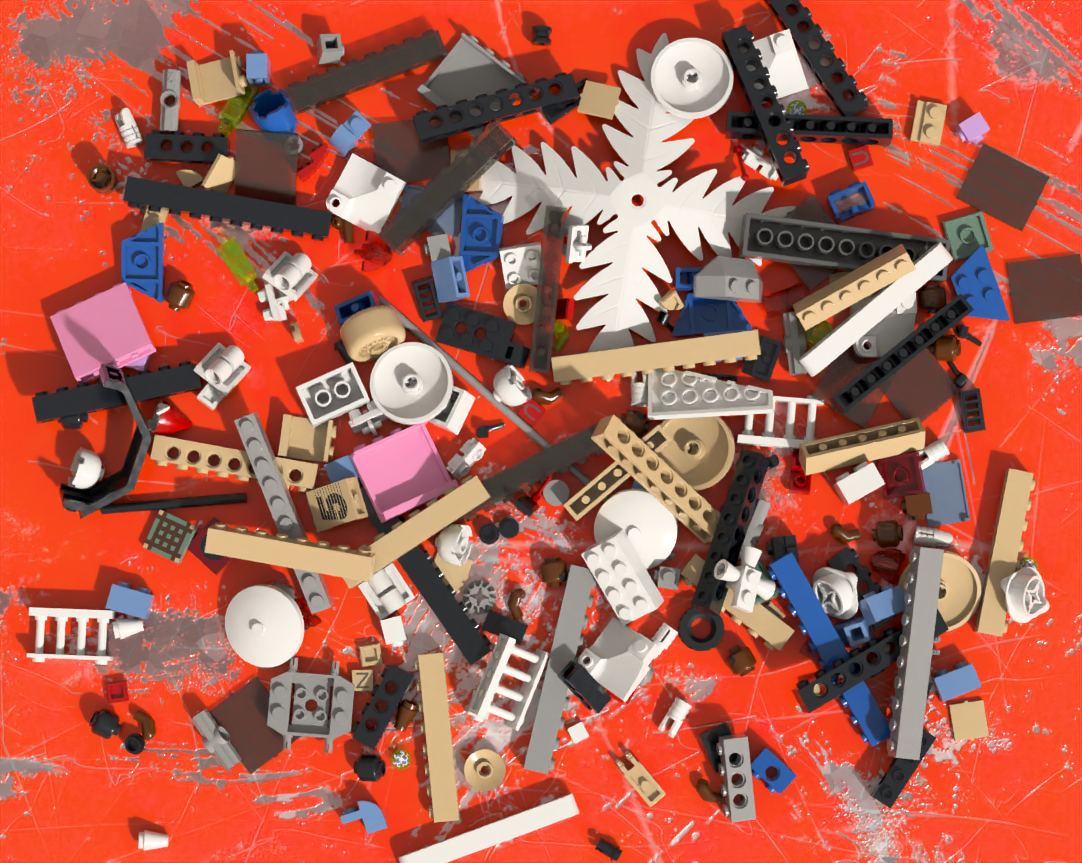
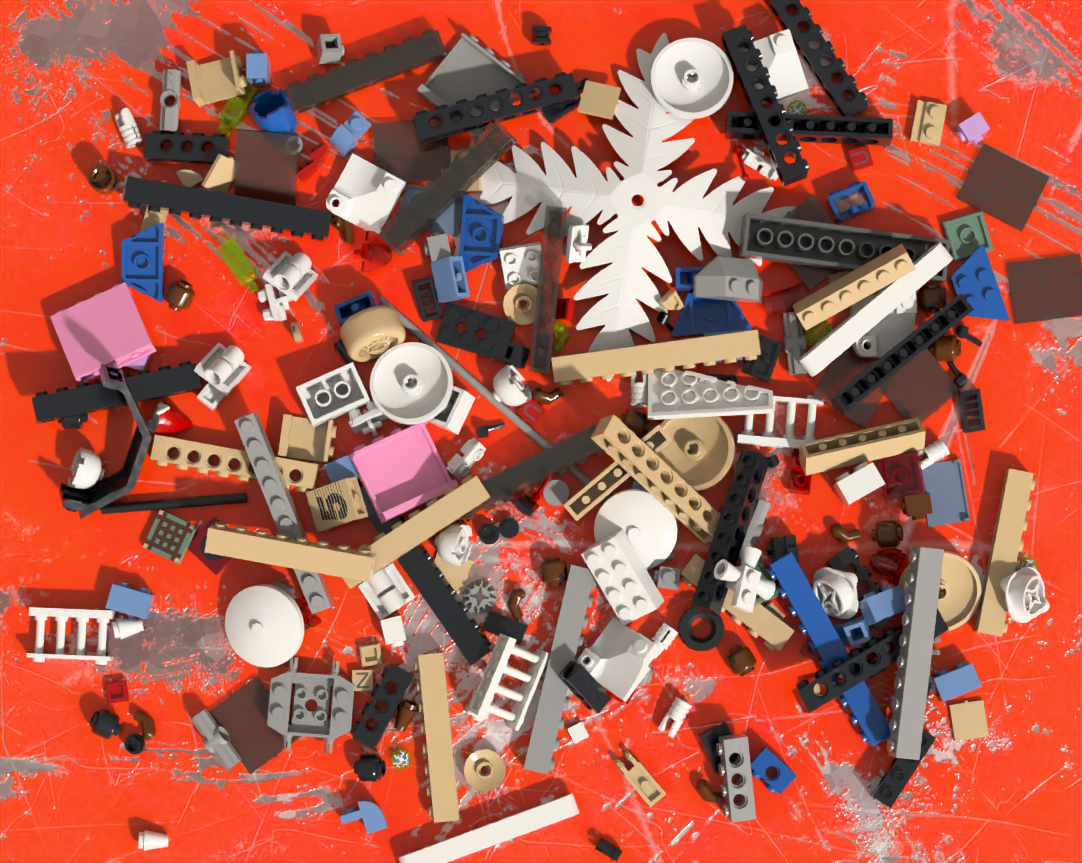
white hinge [913,525,953,548] -> none

